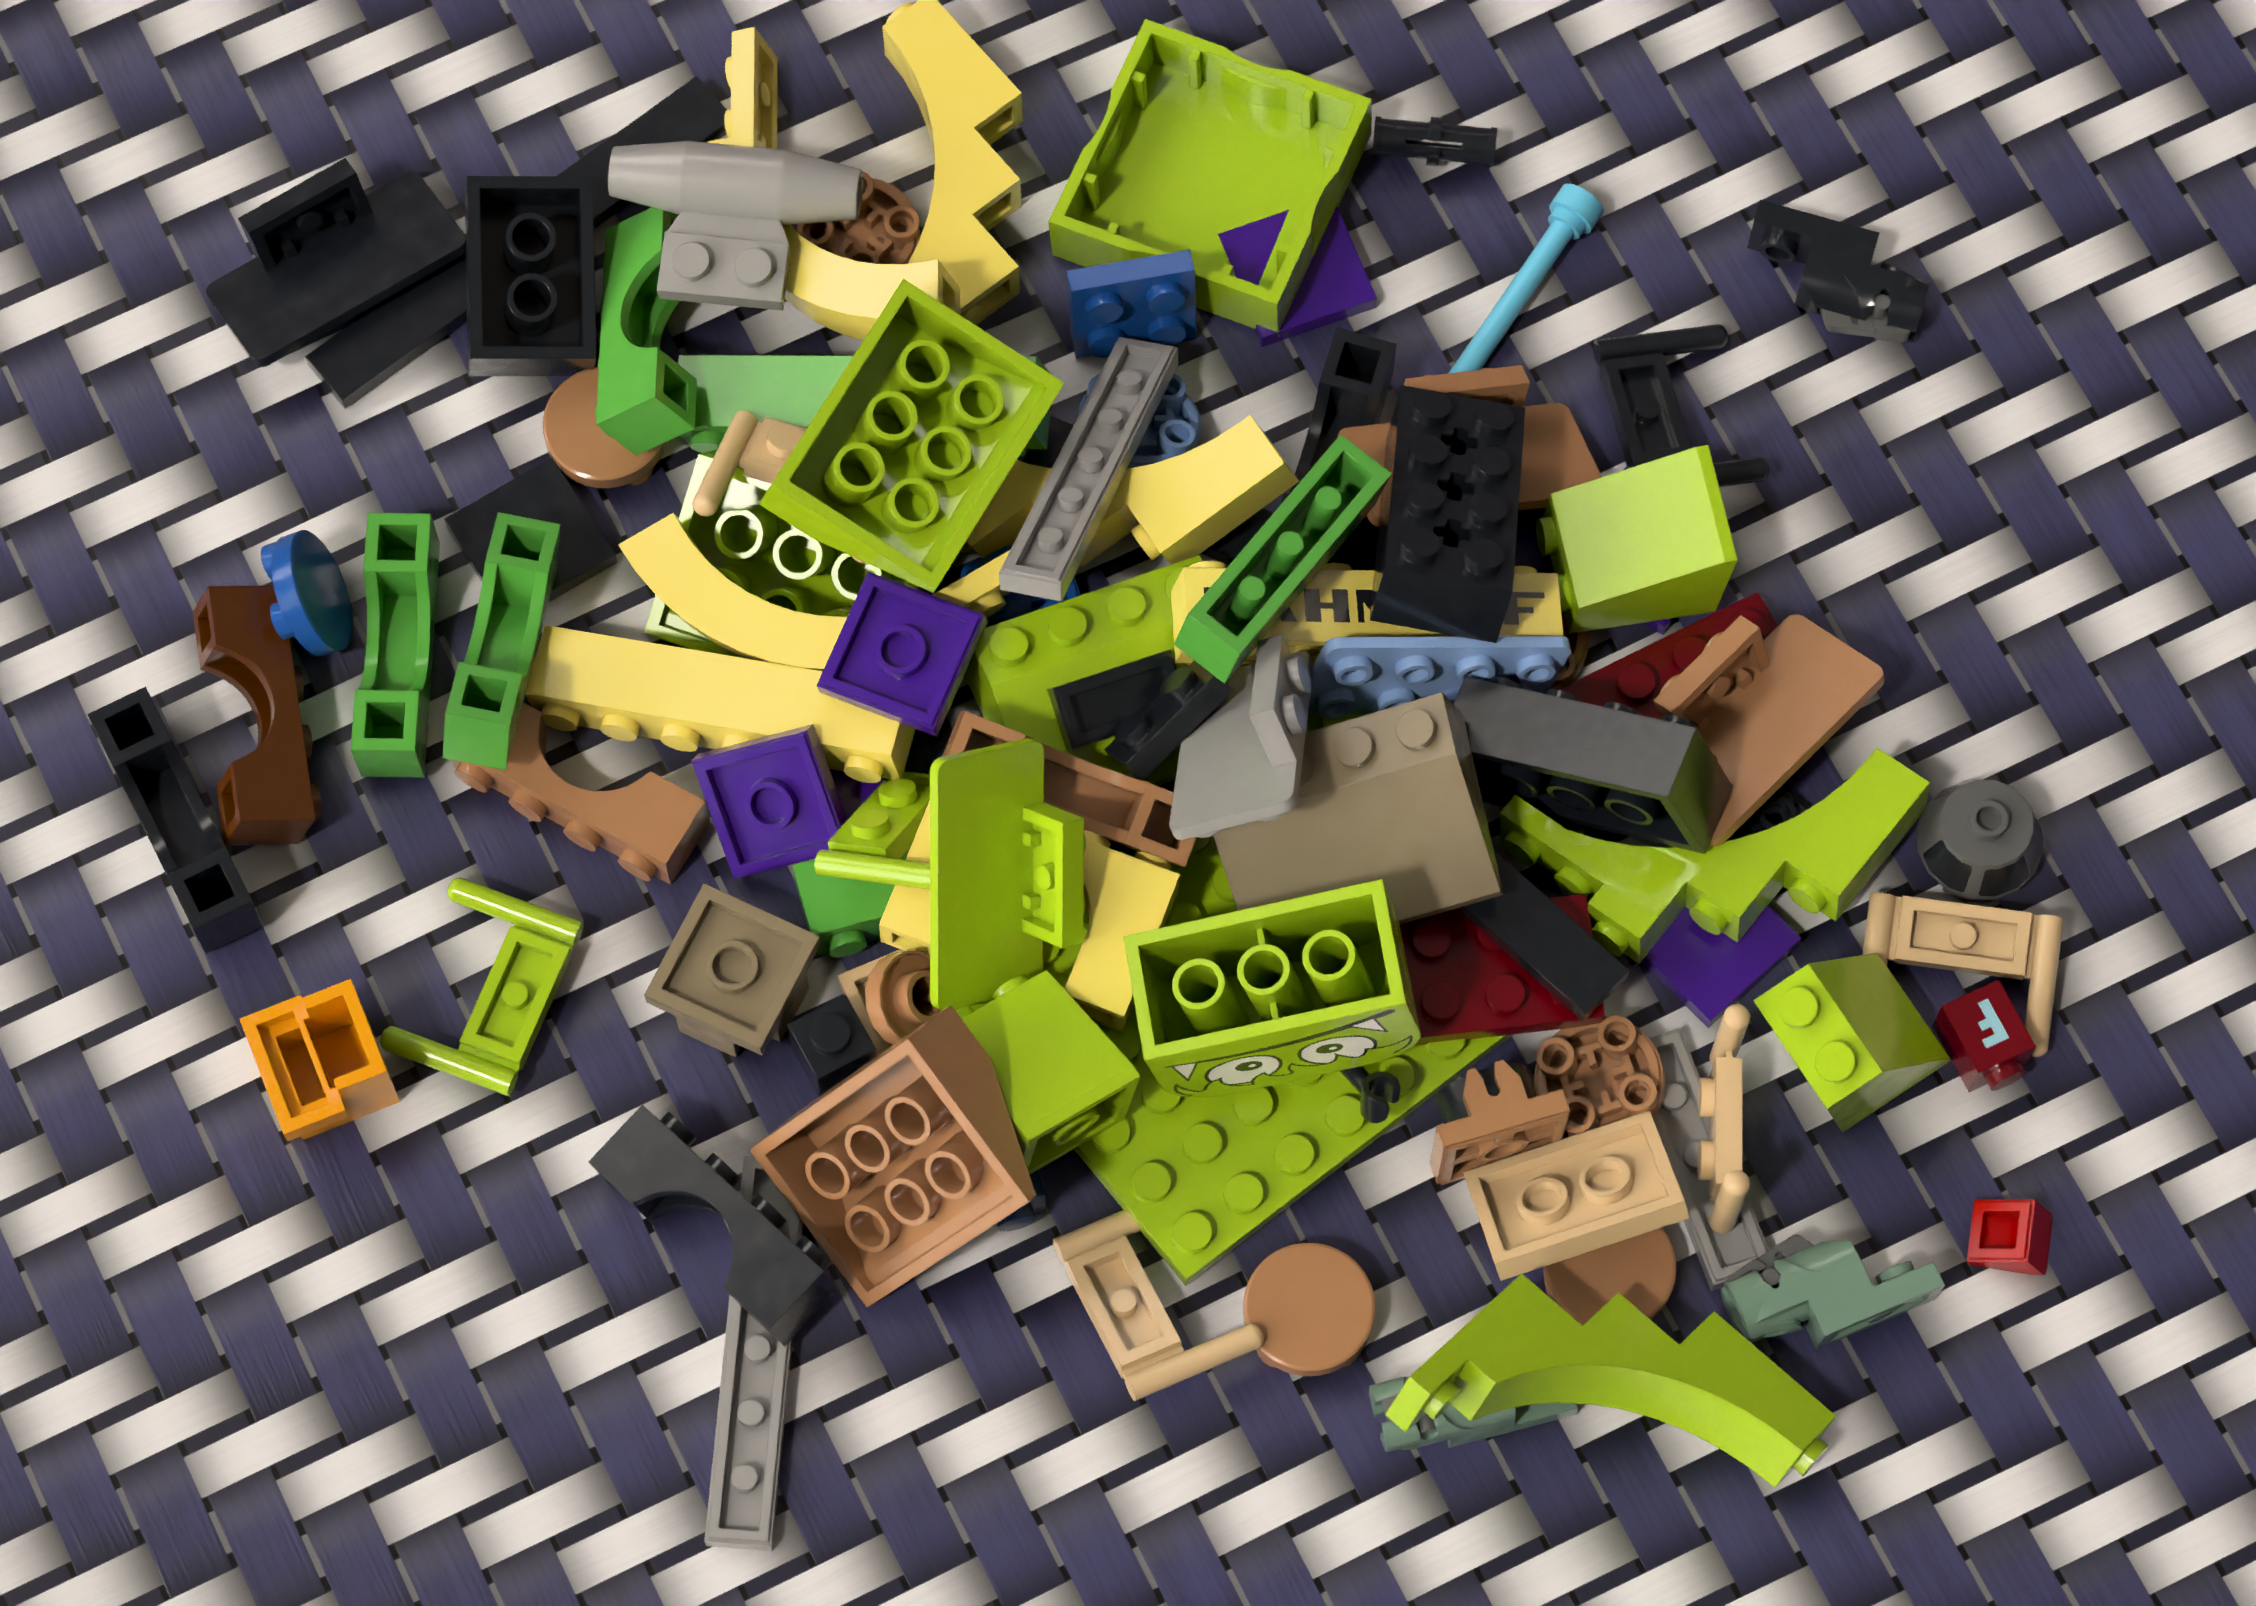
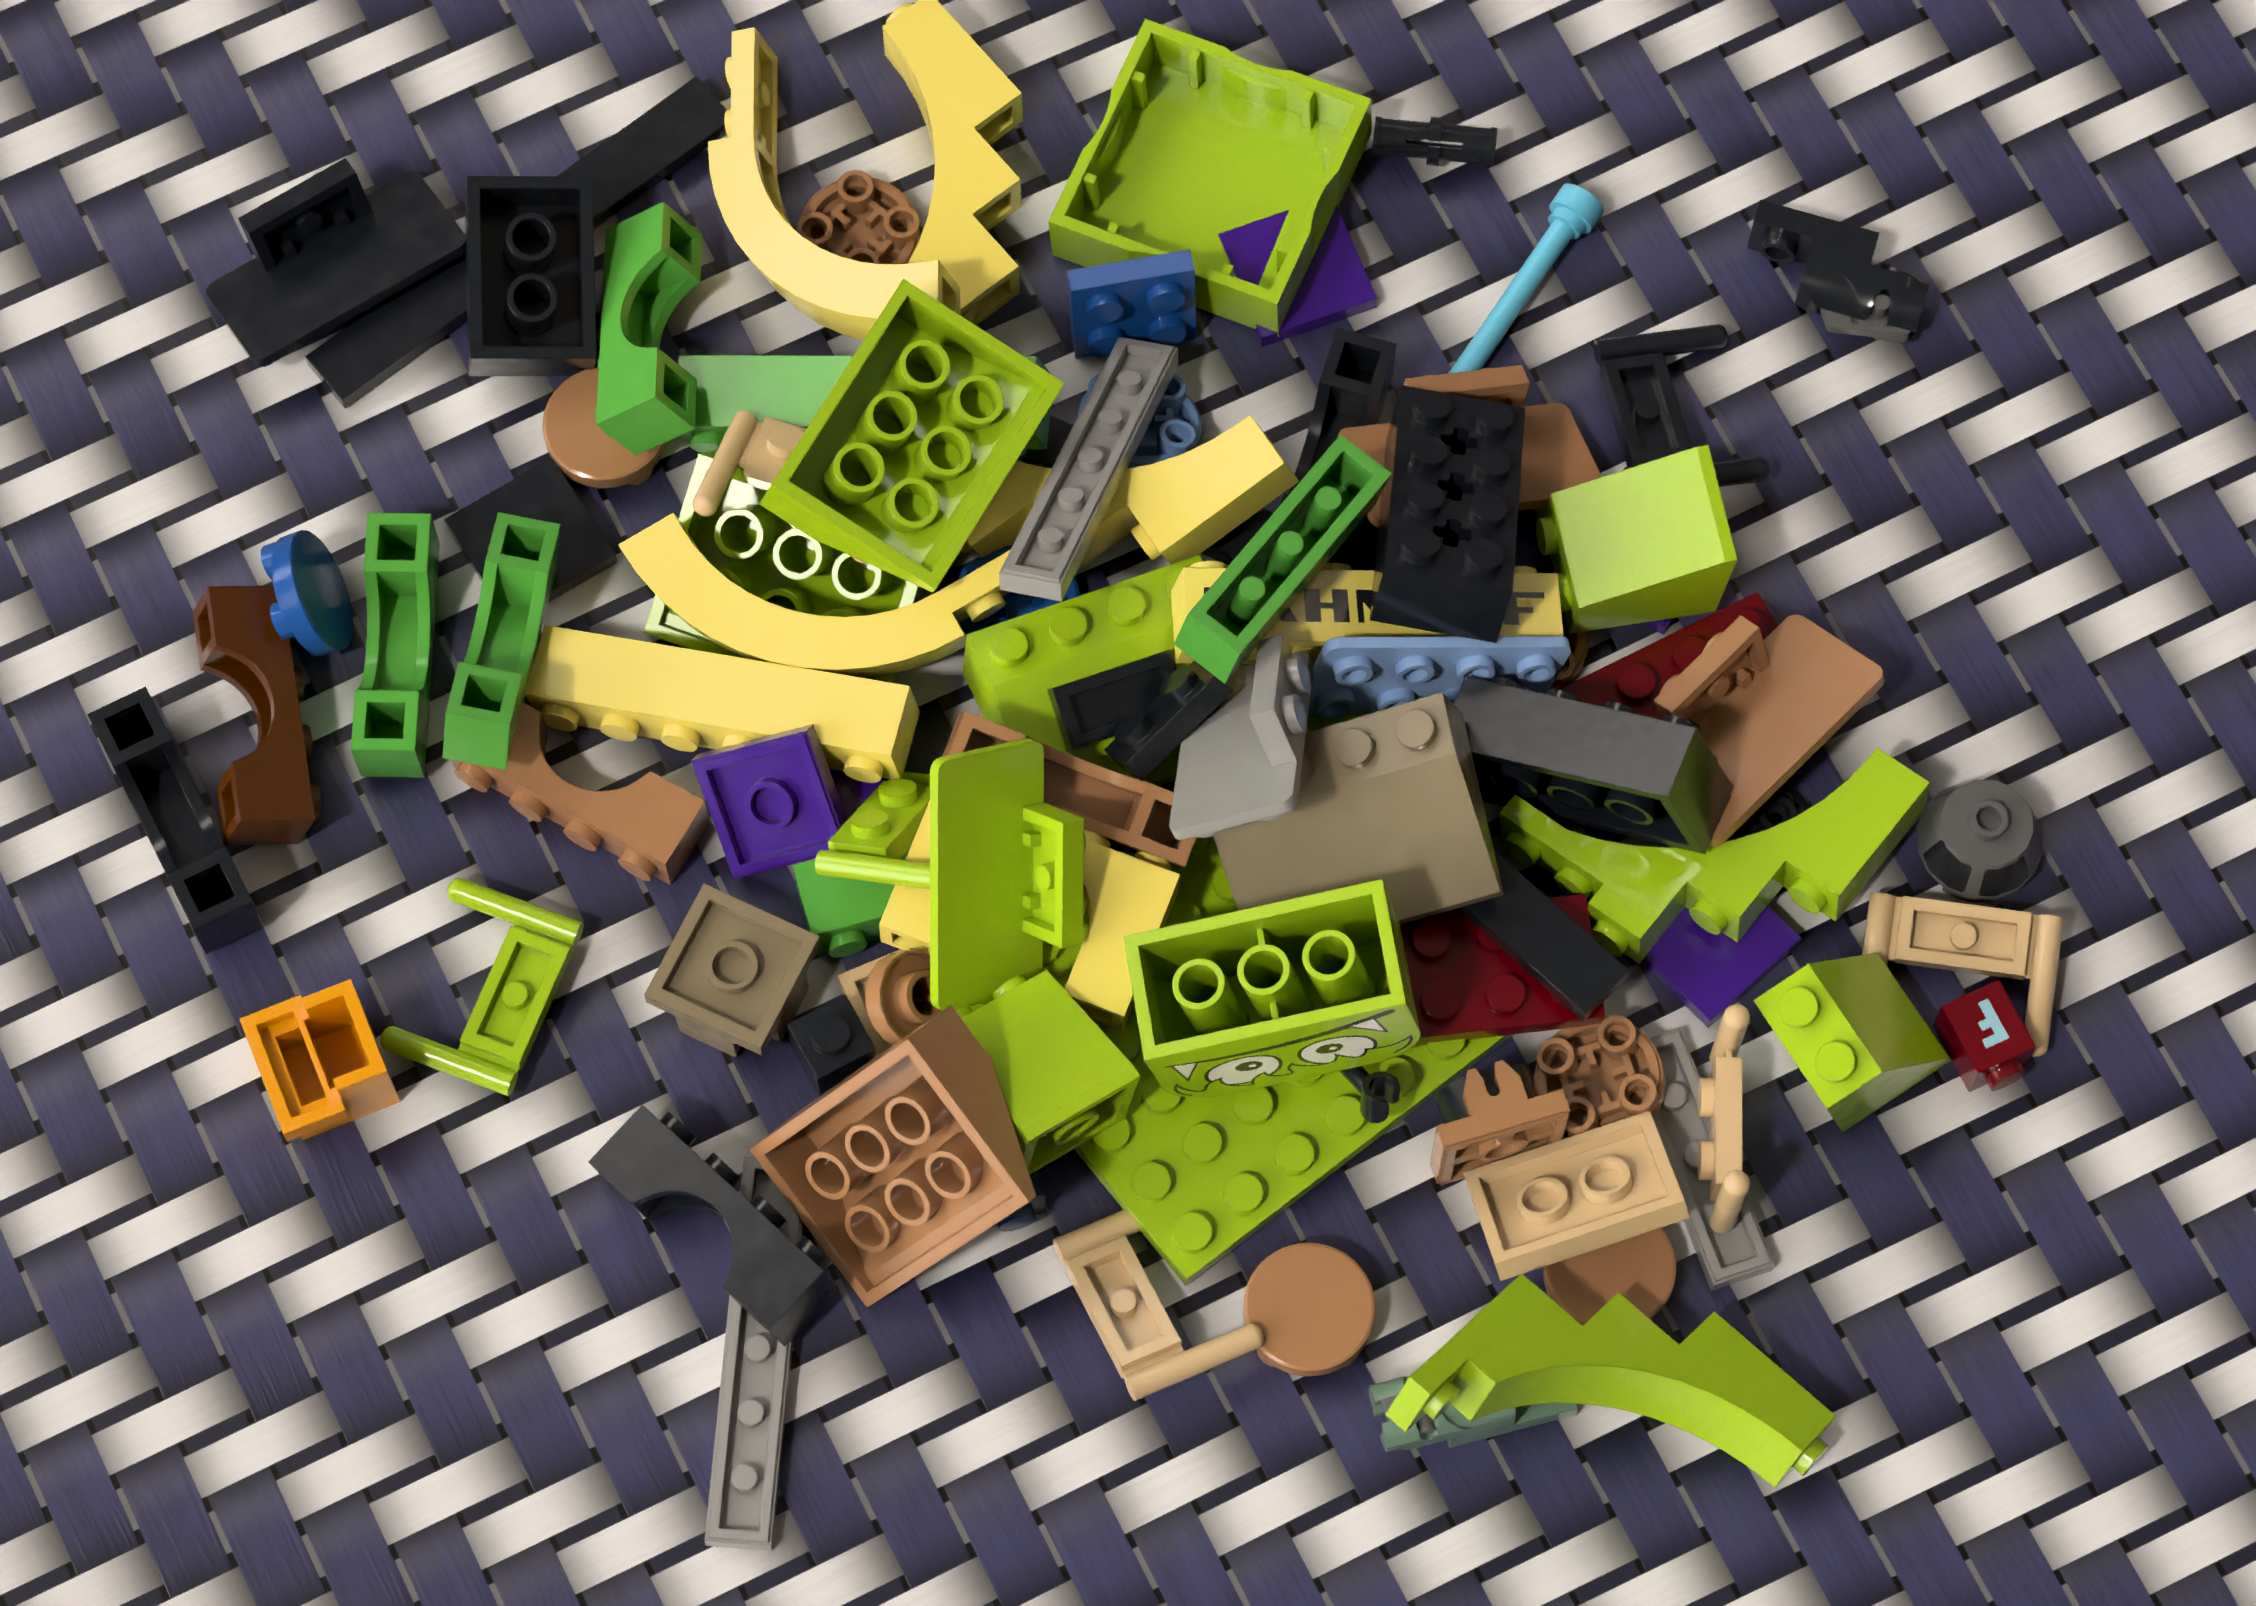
light grey plate [608,141,863,311] -> none
dark purple tile [816,571,988,737] -> none
sand green plate [1721,1234,1945,1350] -> none
red slope [1967,1199,2052,1275] -> none

